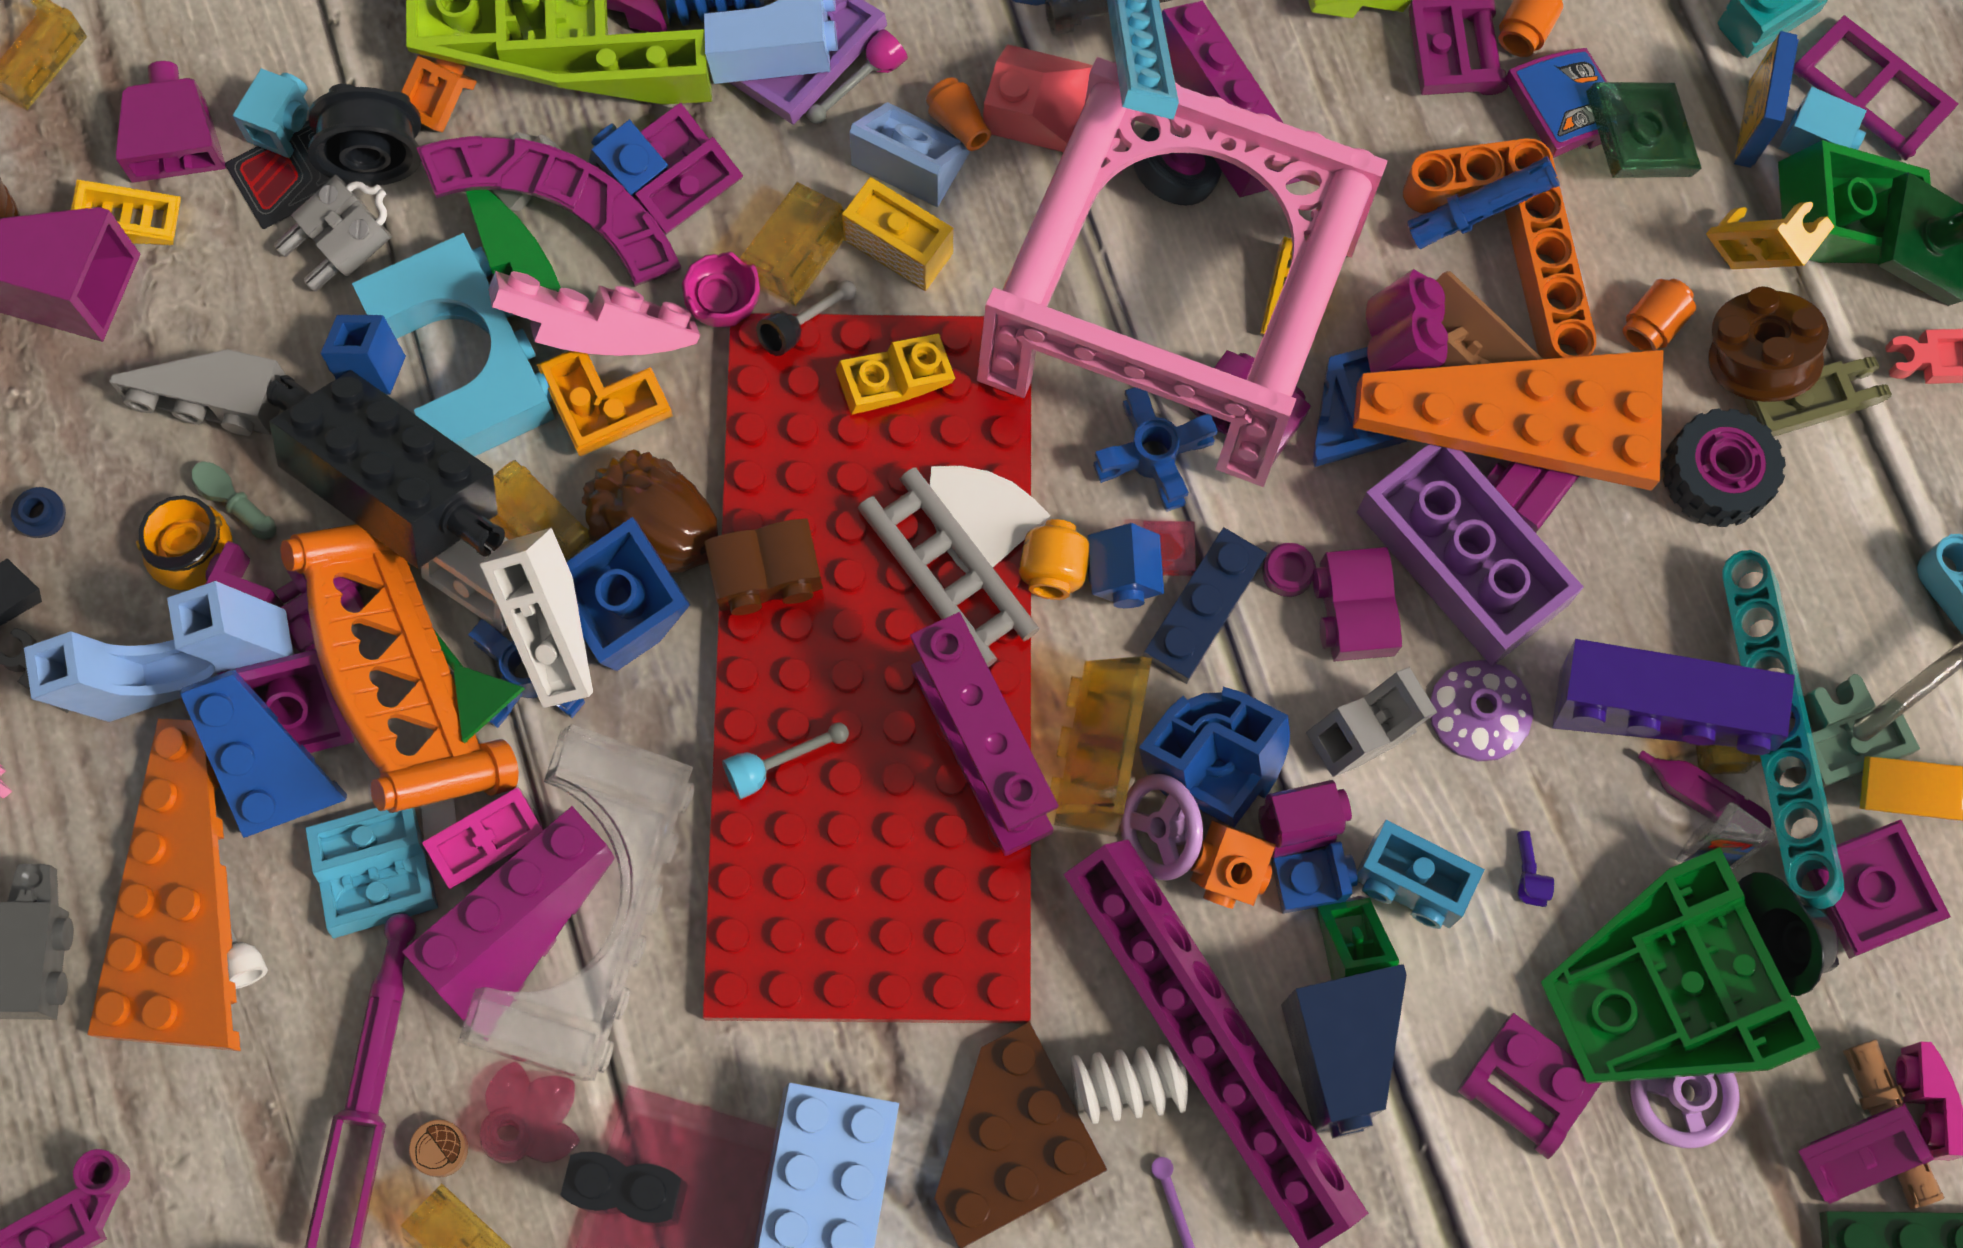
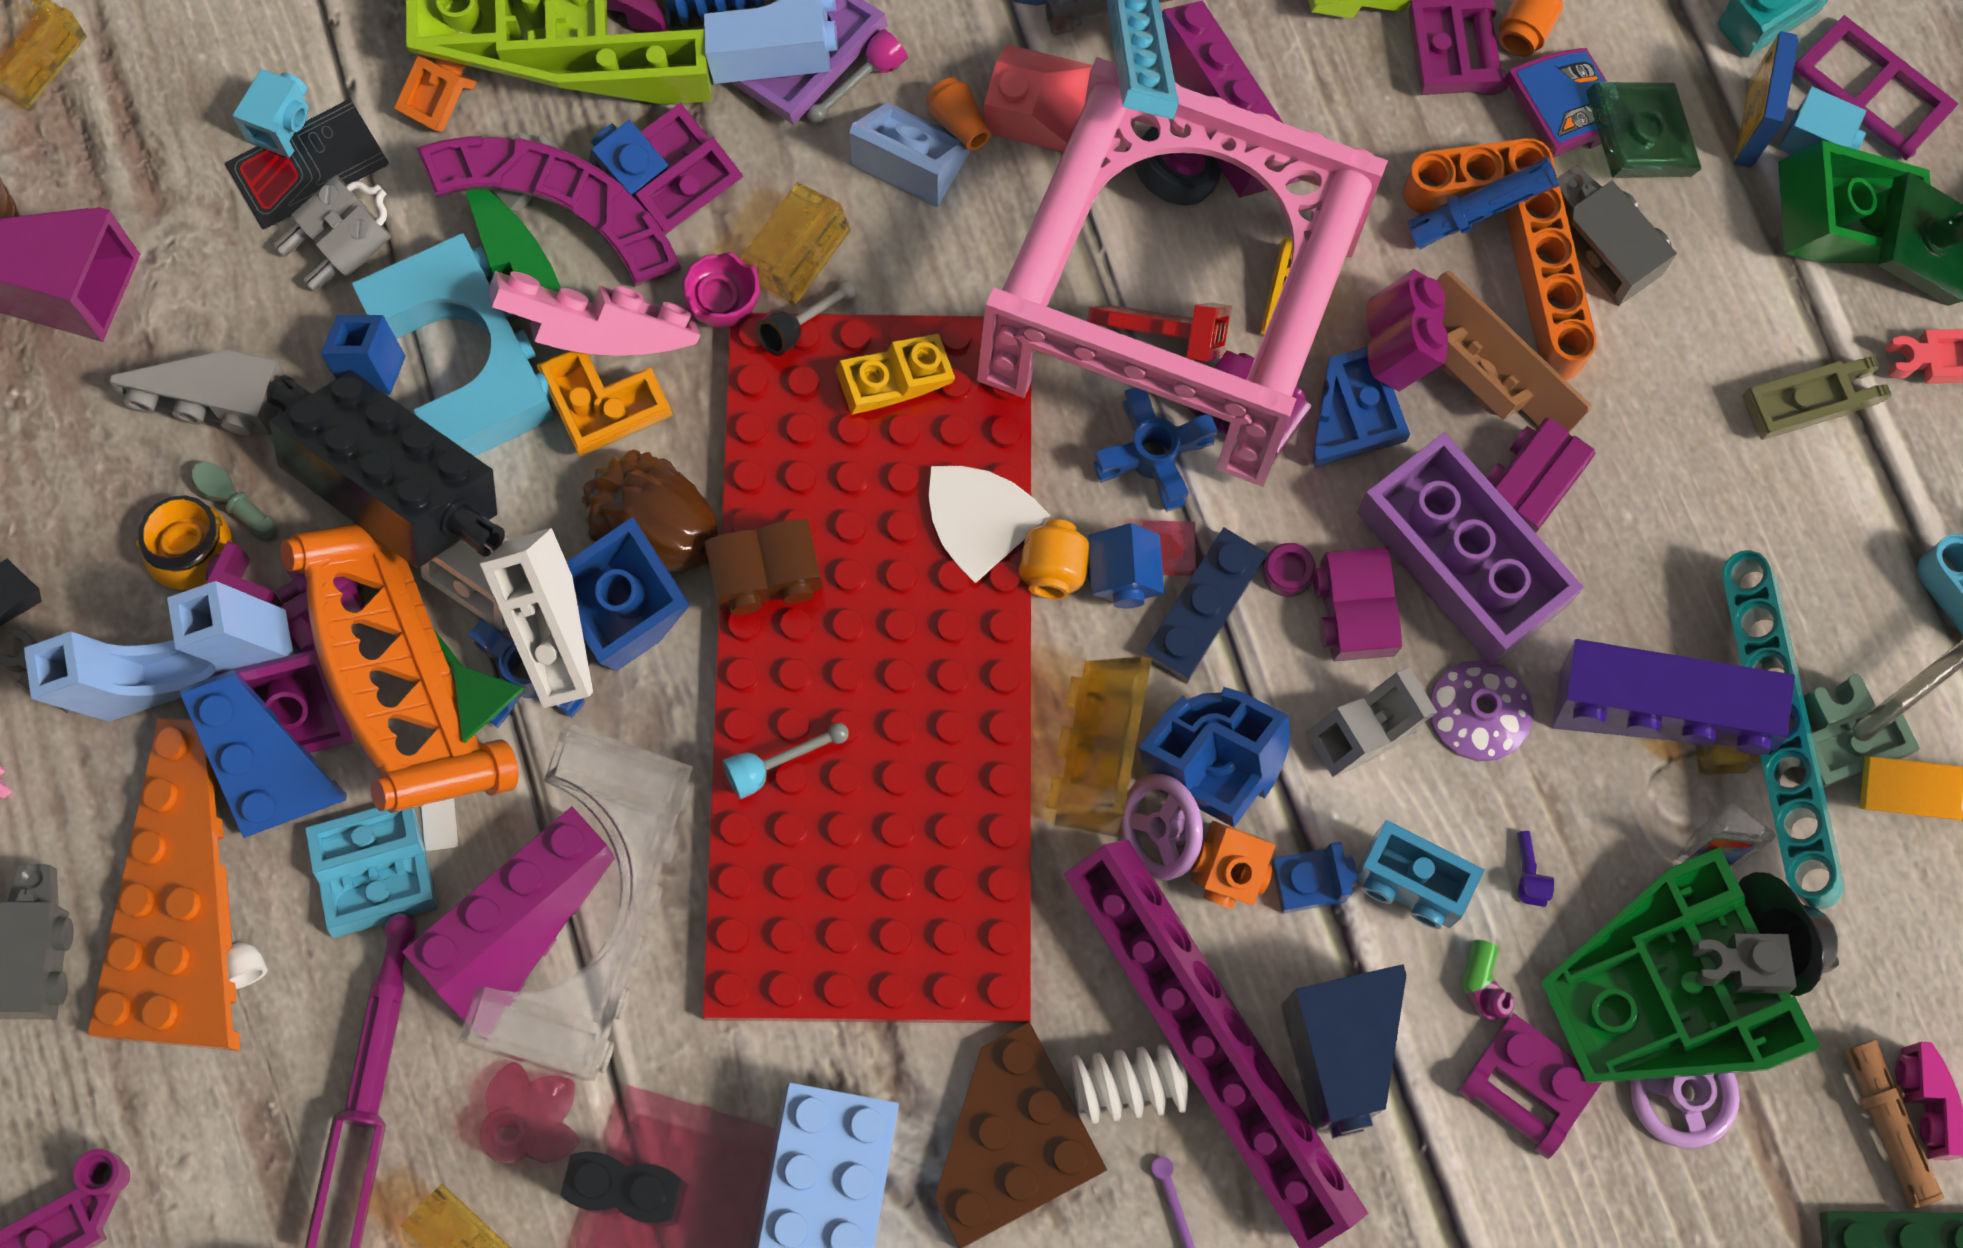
dark blue plate [11,487,66,538] -> none
yellow slope [71,179,181,245] -> none
magenta torso [116,61,226,183] -> none
black wheel [308,84,421,186] -> none
medium nougat tile [409,1120,468,1178] -> none
dark pink hinge [422,787,544,890] -> none
clear yellow hinge [494,460,592,562] -> none
yellow panel [842,176,954,291] -> none
light grey bar [858,467,1040,667] -> none
magenta fence [910,612,1059,856] -> none
magenta brick [1258,780,1352,859] -> none
green slope [1317,898,1399,980] -> none
orange wing [1353,350,1664,491] -> none
orange brick [1622,279,1696,351] -> none
magenta piece [1637,750,1772,841] -> none
black wheel [1662,408,1786,527] -> none
yellow hinge [1706,202,1834,269] -> none
reddish brown wheel [1708,286,1829,402] -> none
magenta hinge [1798,1102,1934,1204] -> none
magenta plate [1807,819,1951,959] -> none
none -> red fence [1087,302,1232,362]
none -> arm [1462,939,1515,1020]
none -> dark grey hinge [1558,165,1677,306]
none -> dark grey plate [1691,933,1797,994]

